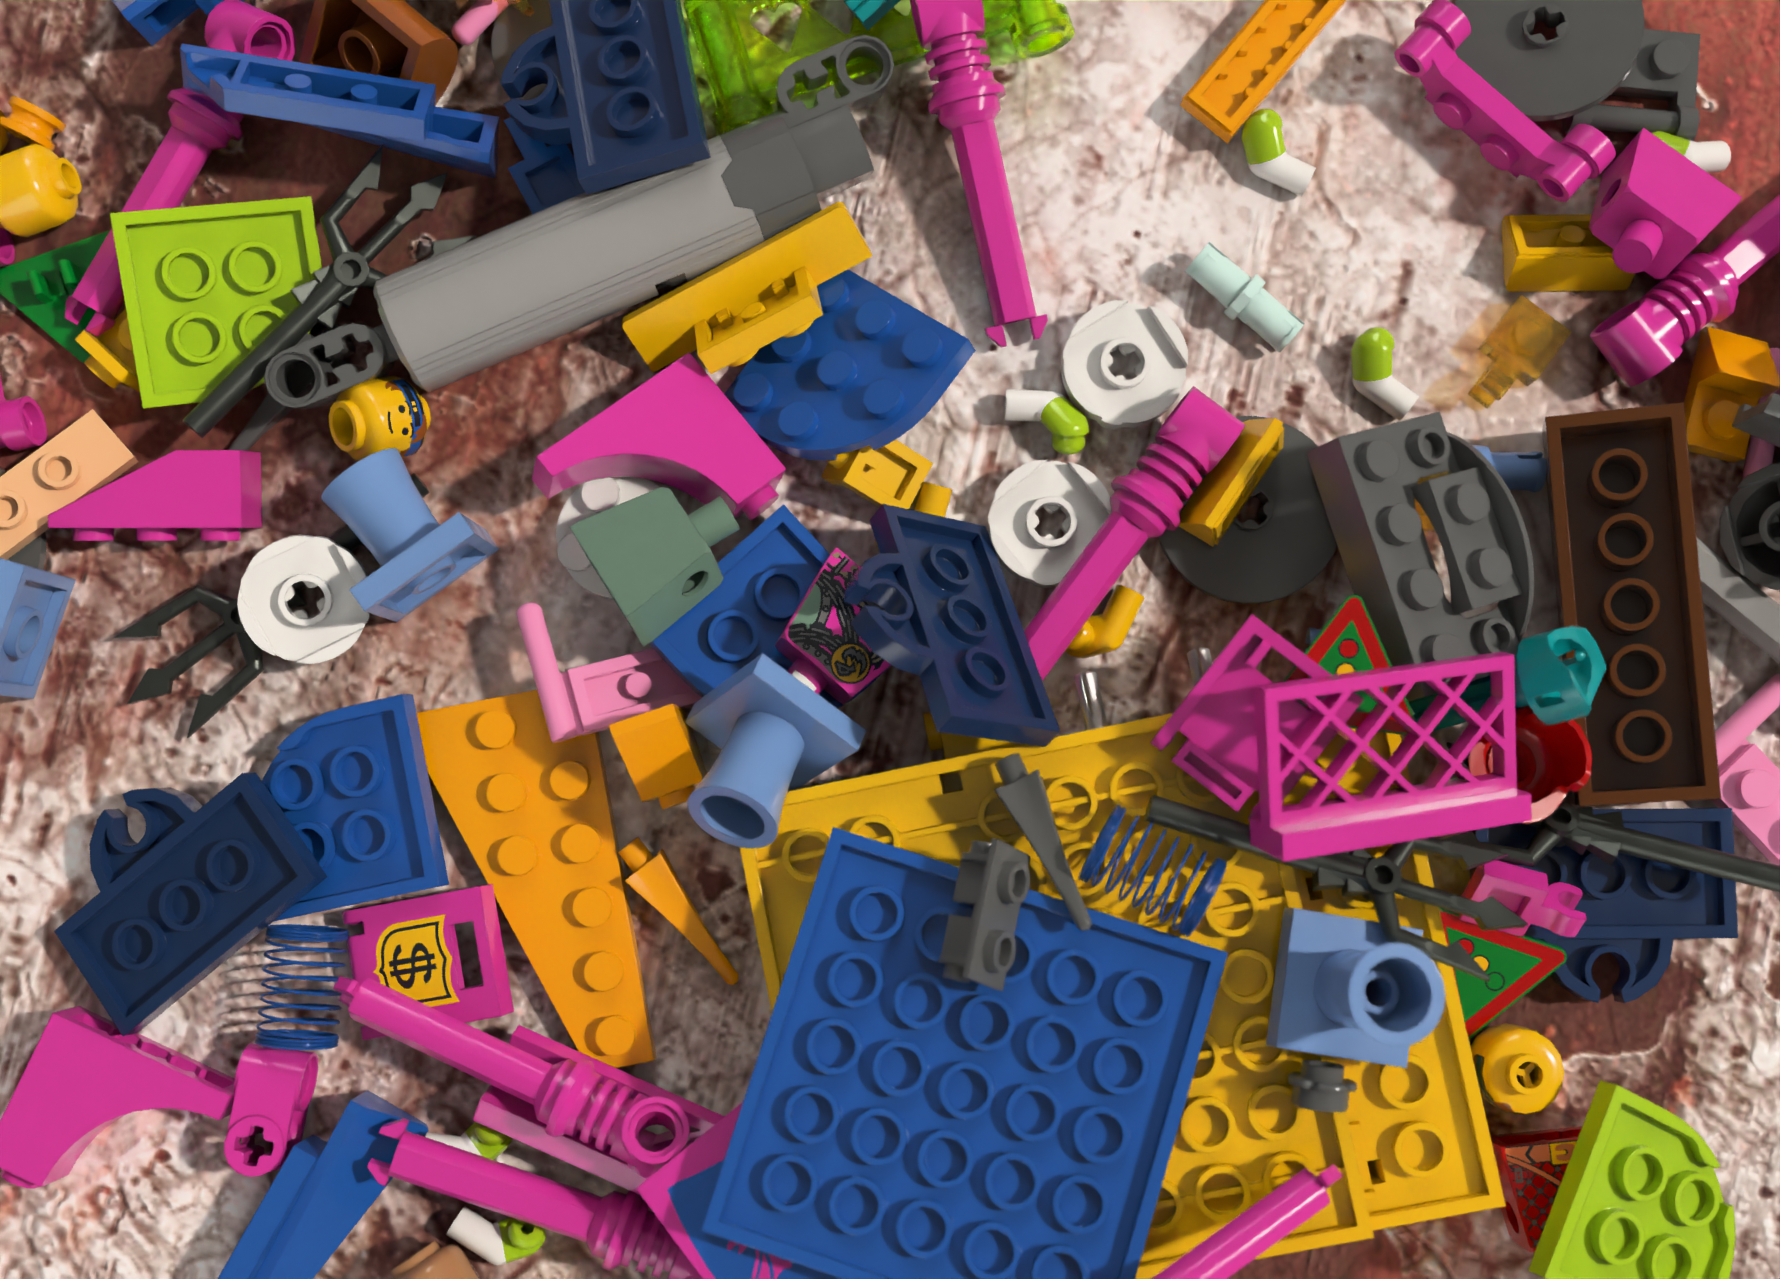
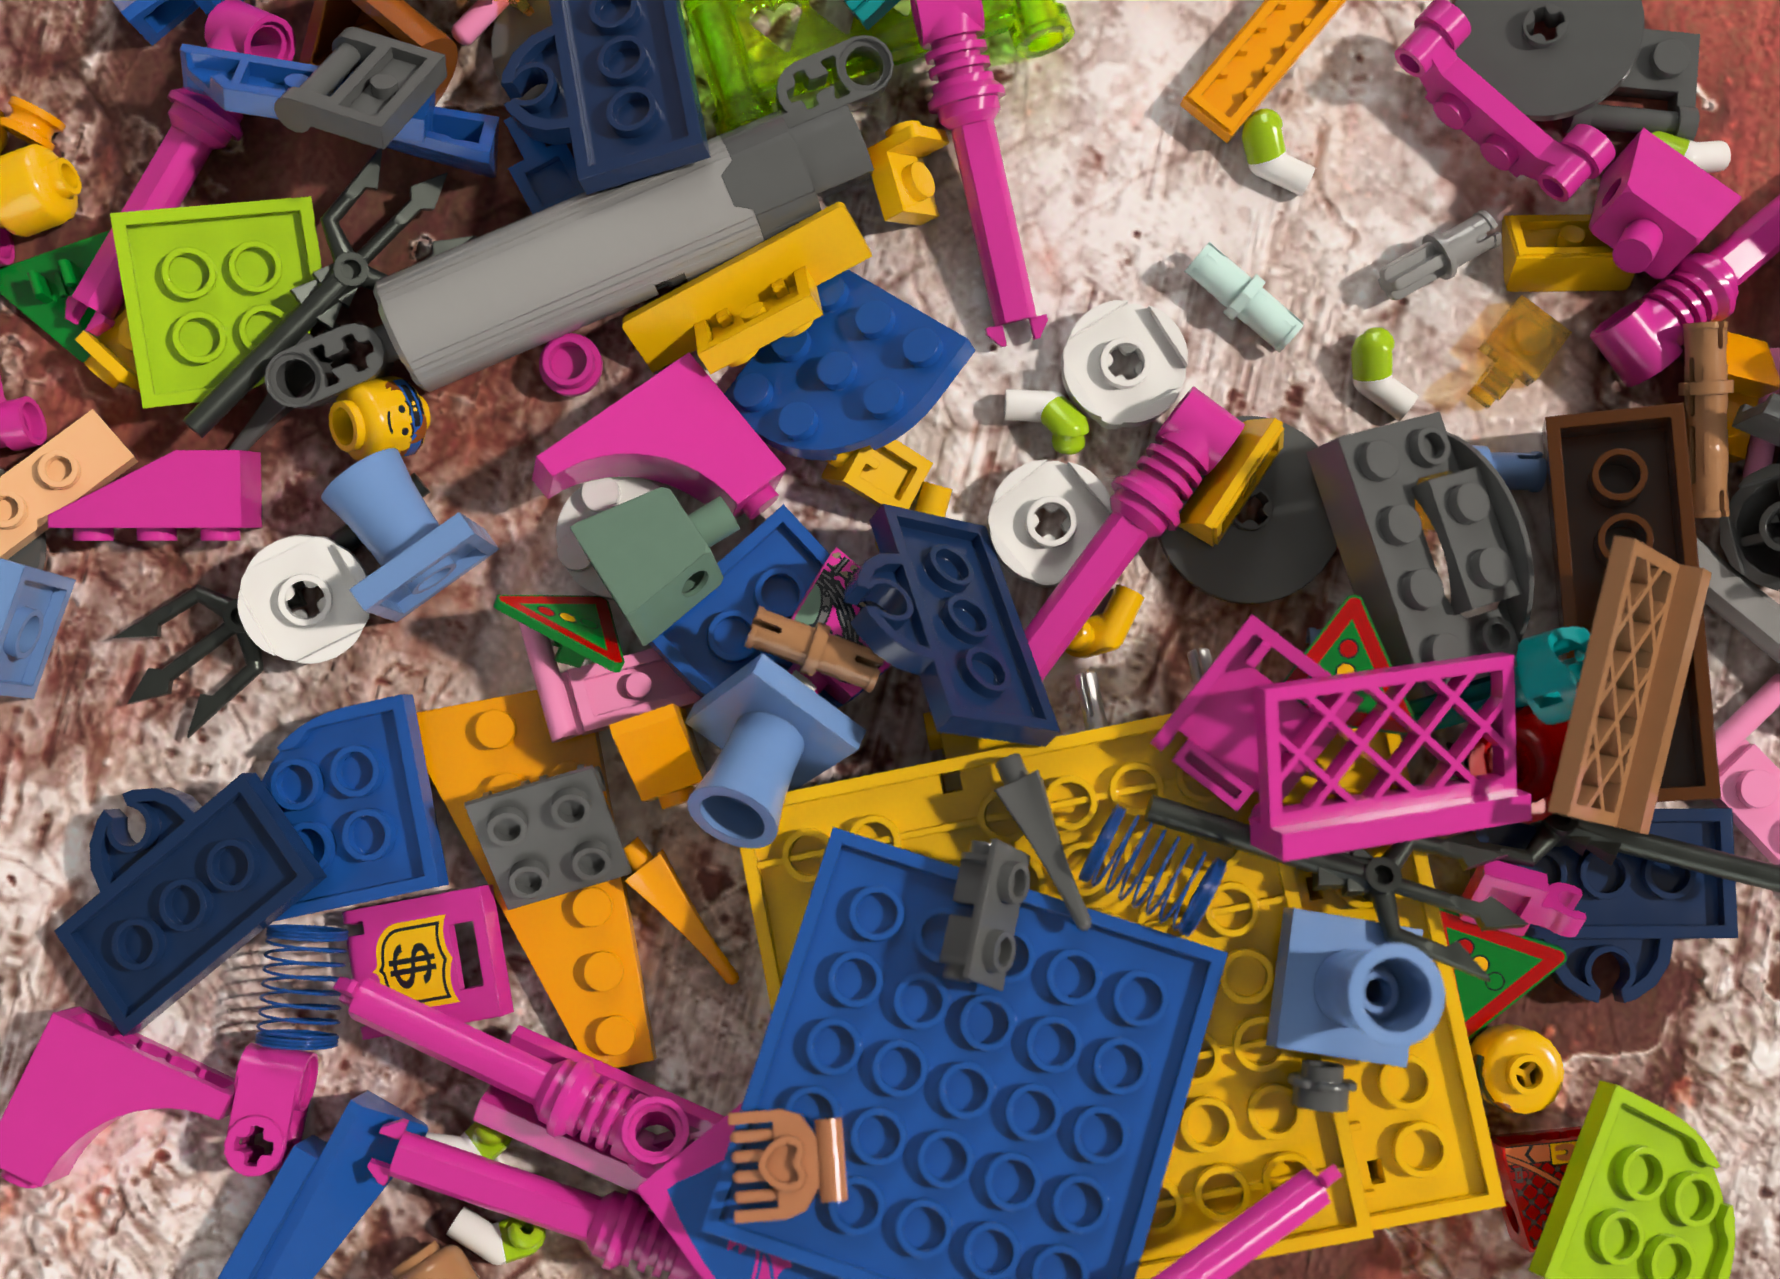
none -> dark grey plate [274,27,447,150]
none -> dark grey hinge [464,763,632,910]
none -> piece [493,595,625,672]
none -> dark pink plate [539,333,603,397]
none -> nougat piece [728,1109,848,1224]
none -> medium nougat pin [744,606,884,693]
none -> yellow bracket [867,120,949,226]
none -> light grey axle [1378,210,1502,300]
none -> medium nougat fence [1548,536,1712,835]
none -> medium nougat pin [1678,321,1734,518]

